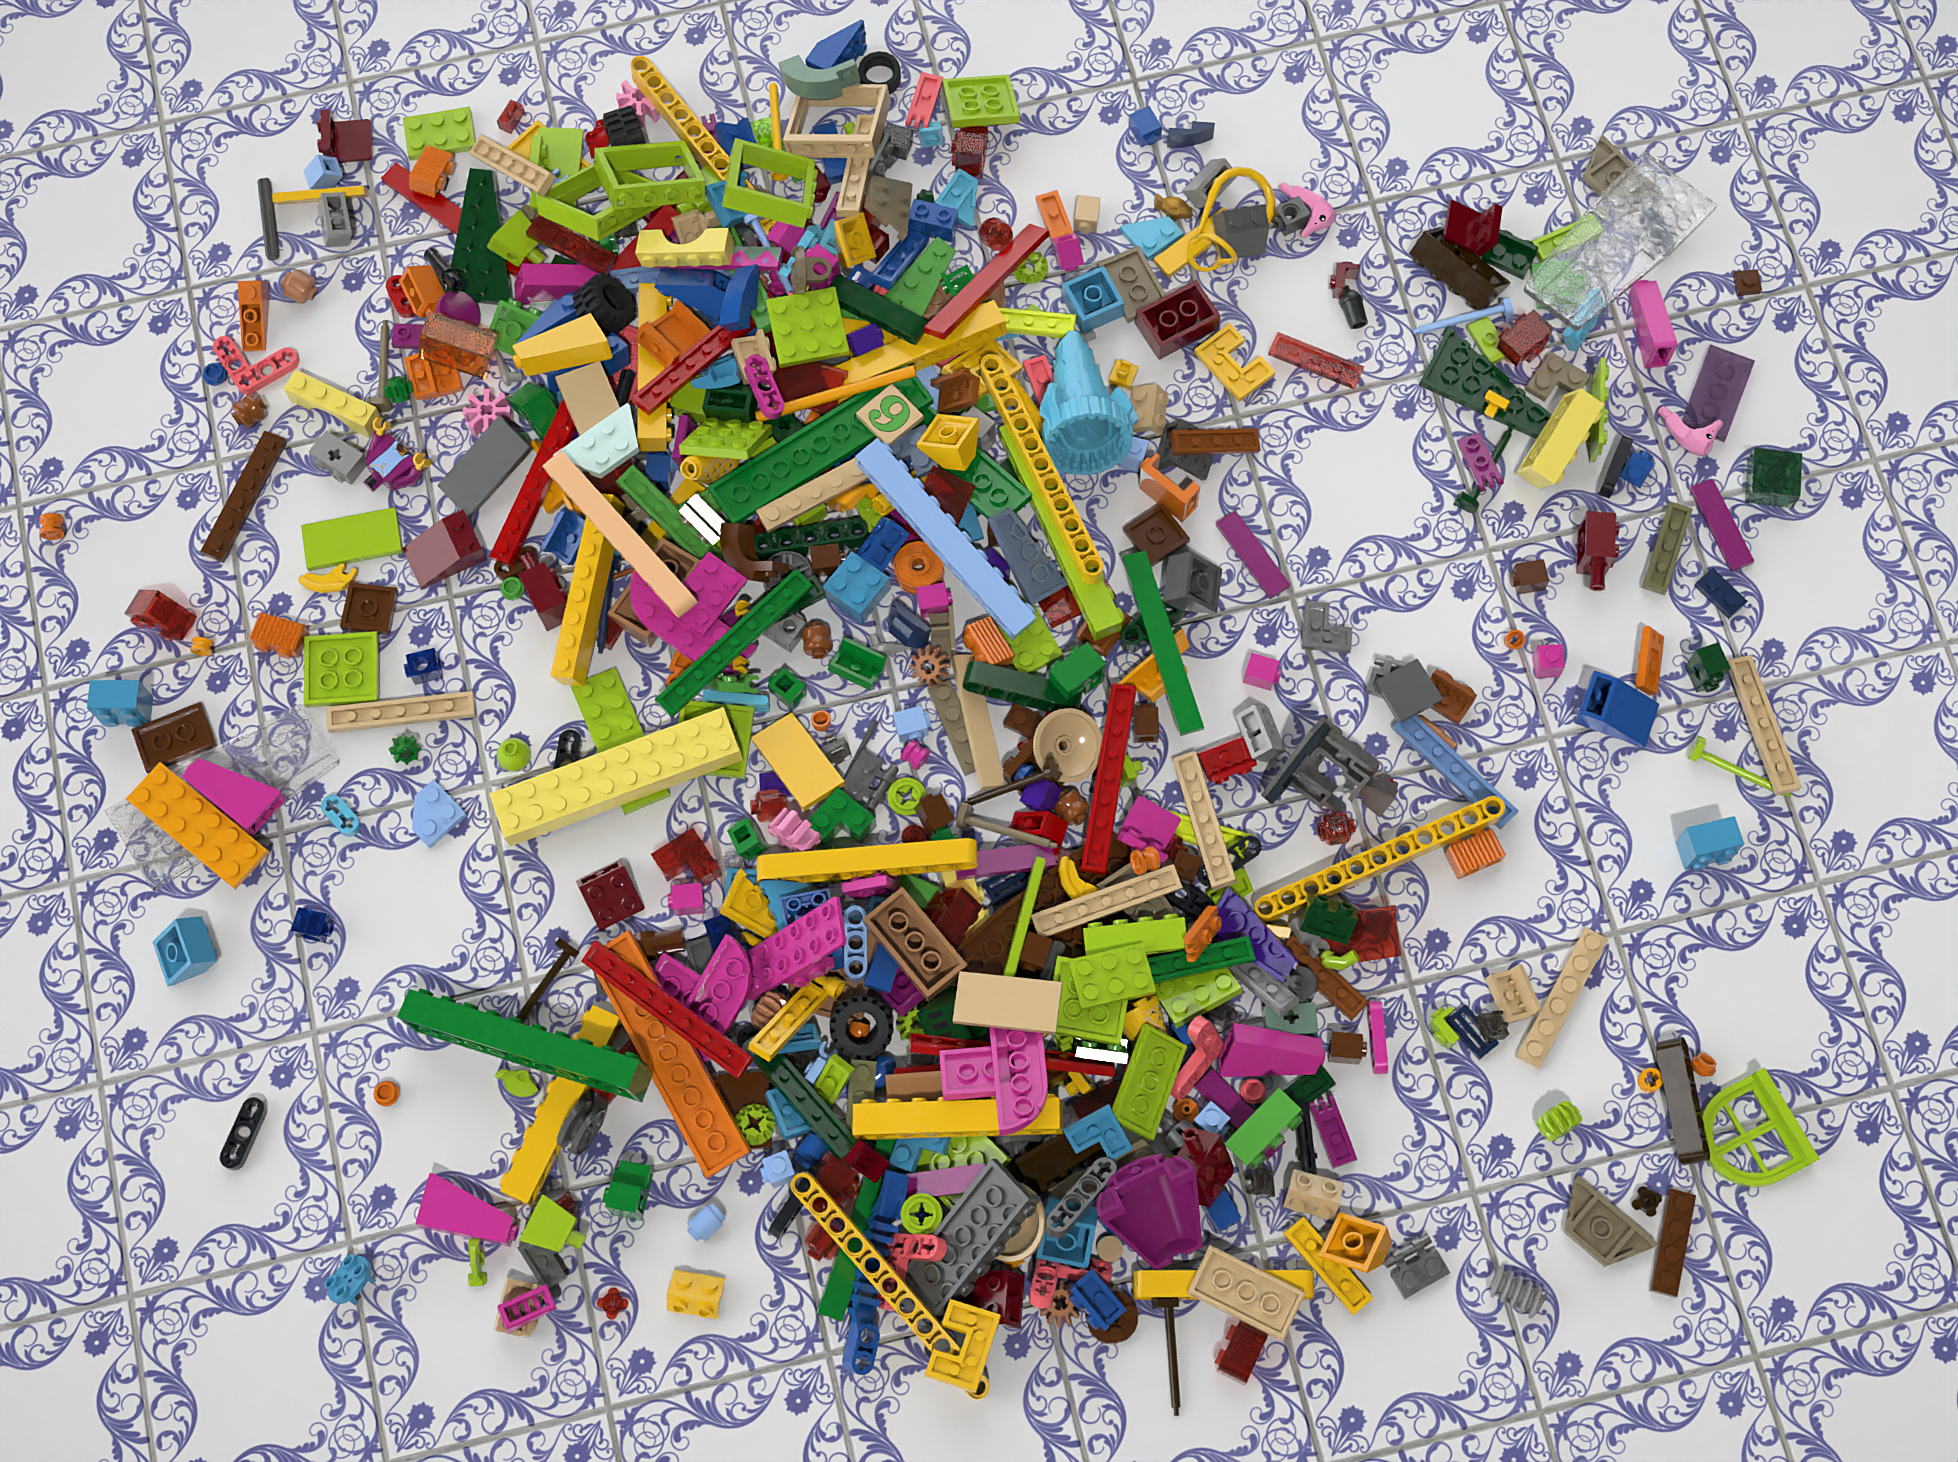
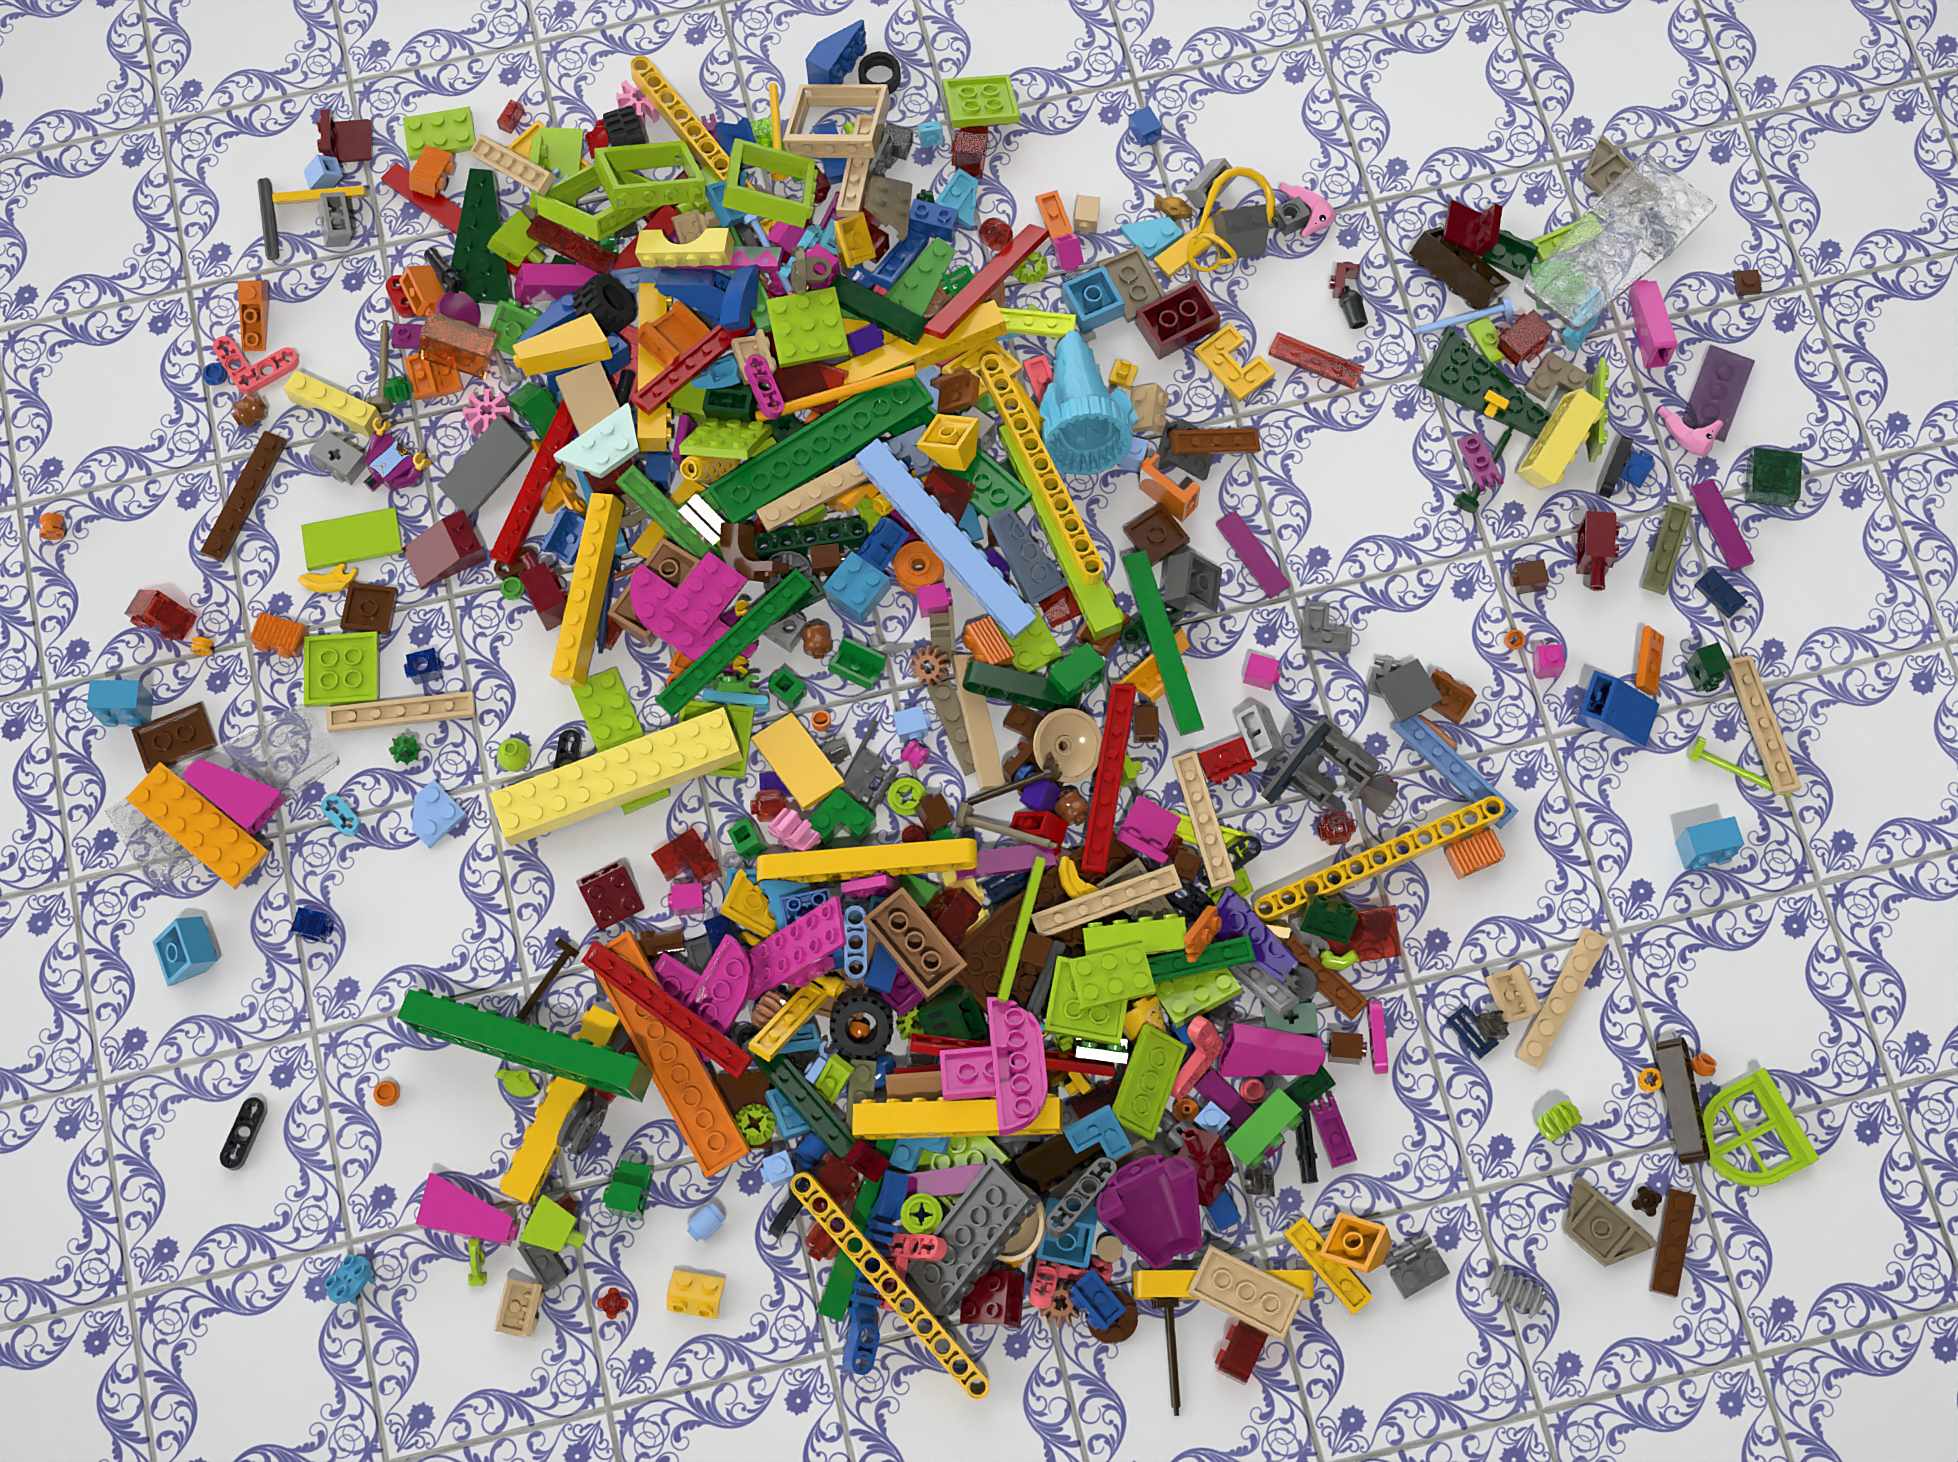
nougat head [281,269,318,304] -> none
dark pink slope [497,1284,557,1334] -> none
light nougat beam [542,450,698,619] -> none
sand green arch [778,55,861,100] -> none
tan tile [856,384,924,447] -> none
dark blue slope [887,600,931,649] -> none
coral hinge [905,72,943,129] -> none
yellow plate [925,1299,1001,1393] -> none
tan tile [953,971,1062,1034] -> none
orange wheel [1130,846,1160,875] -> none
dark blue slope [1167,121,1215,148] -> none
tan bracket [1283,1169,1344,1221] -> none
lime bracket [1429,1006,1460,1050] -> none

